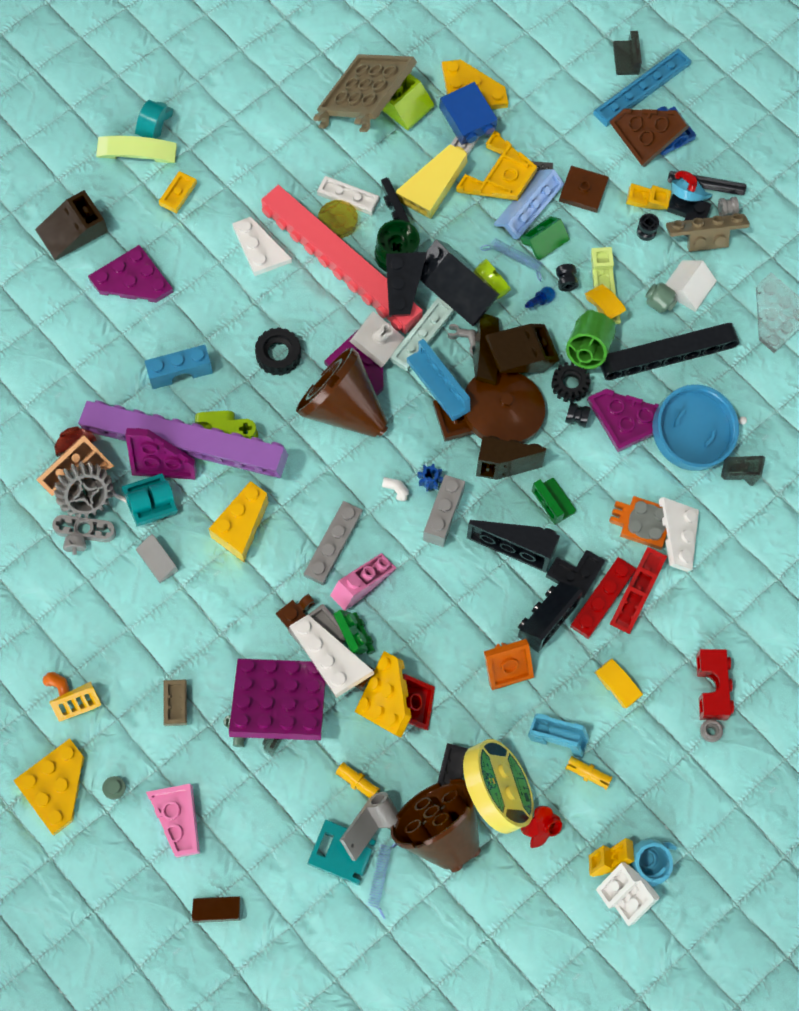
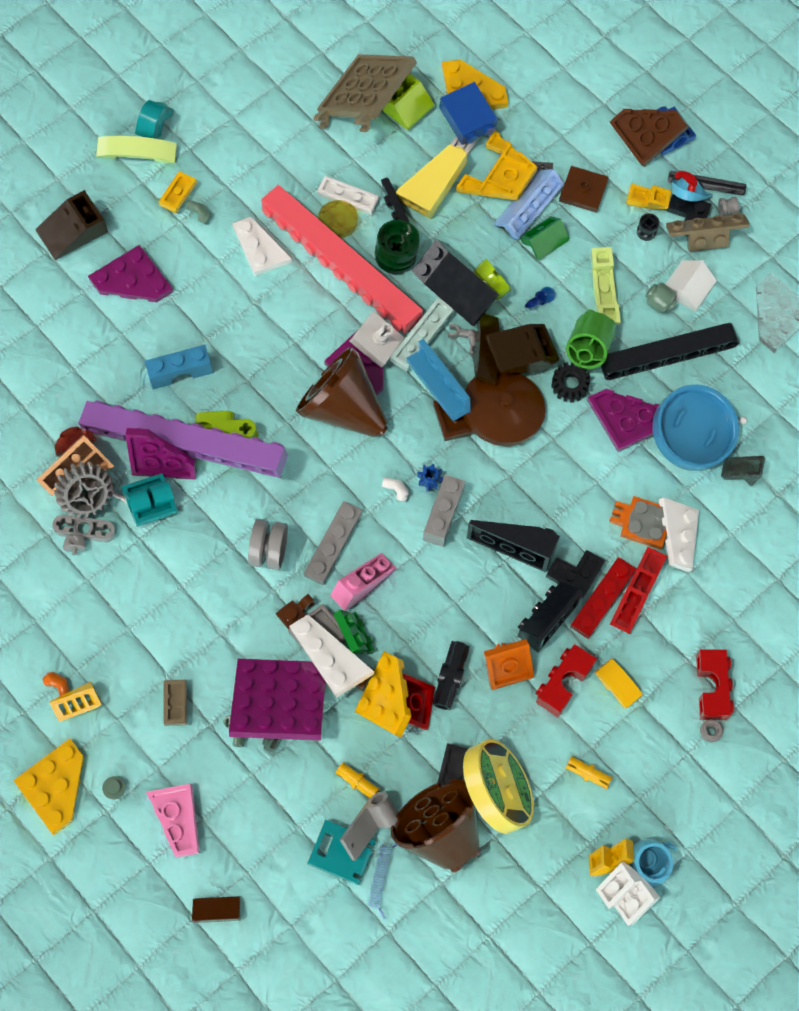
light grey slope [136,534,178,583] -> none
yellow wedge [209,481,269,562] -> none
black tyre [255,327,301,376] -> none
black wing [386,252,427,317] -> none
dark brown slope [476,436,546,480] -> none
light blue piece [481,238,542,281] -> none
red plate [521,806,562,848] -> none
medium azure piece [528,713,589,759] -> none
green panel [532,478,576,525] -> none
black wheel [556,264,579,292] -> none
black wheel [565,402,591,427] -> none
yellow slope [585,284,626,319] -> none
dark azure tile [593,48,692,127] -> none
clear smoke panel [613,31,642,75] -> none
none -> sand green arm [186,200,211,223]
none -> light grey wheel [248,519,288,570]
none -> black piece [432,641,470,710]
none -> red arch [535,644,597,717]

